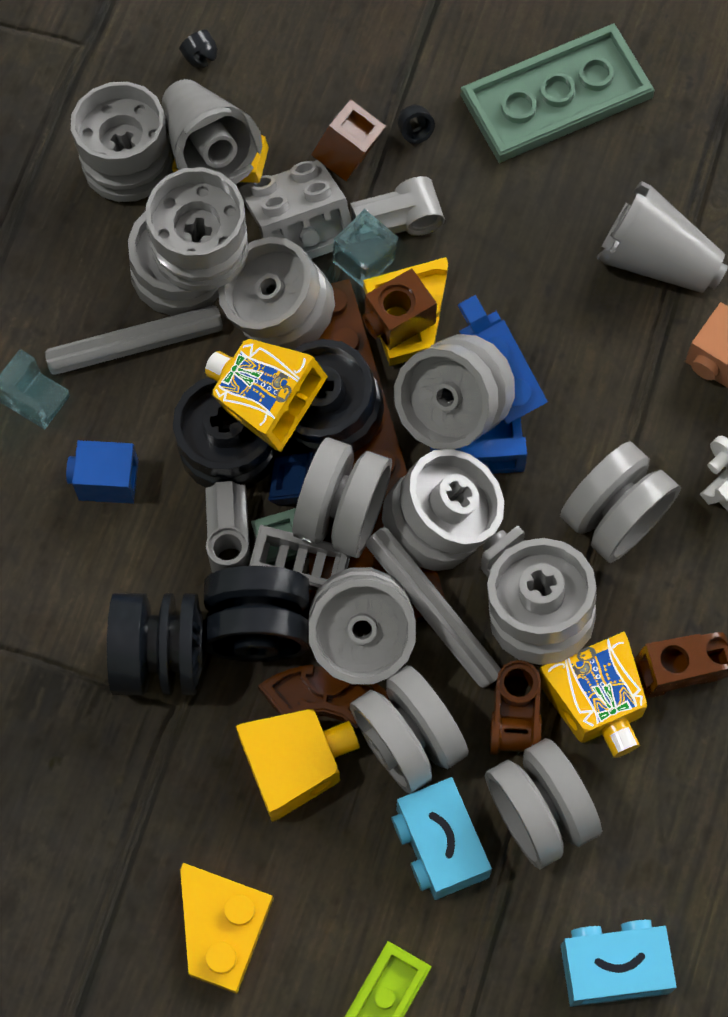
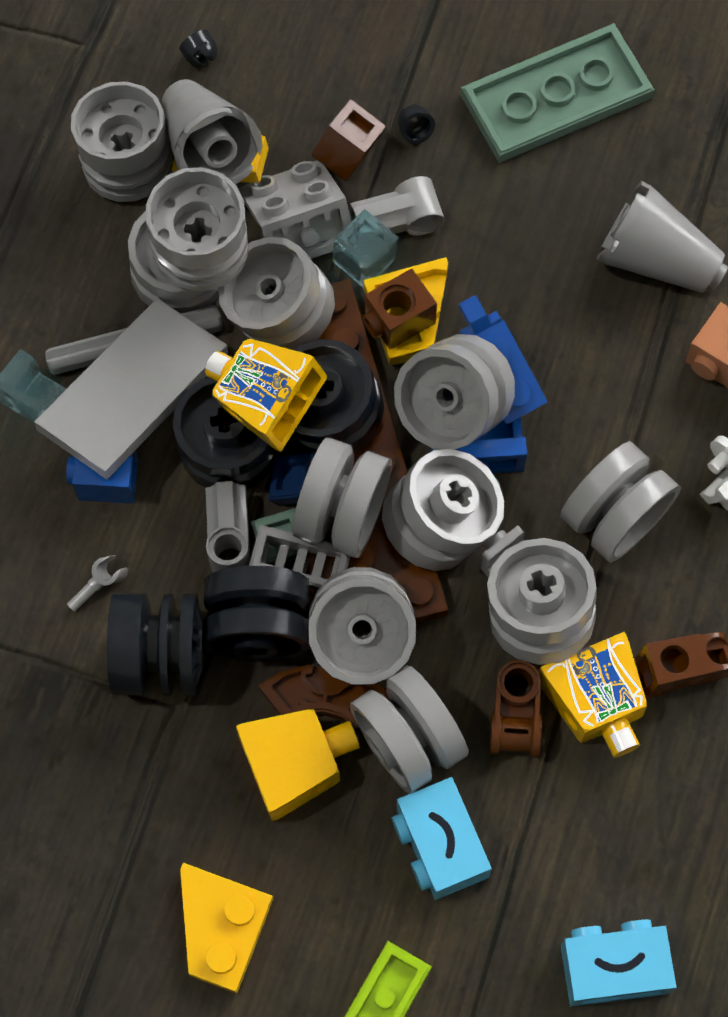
light grey axle [365,527,501,688] -> none
light grey wheel [485,738,602,870] -> none
none -> light grey tile [34,298,228,480]
none -> light grey hand [67,555,128,612]

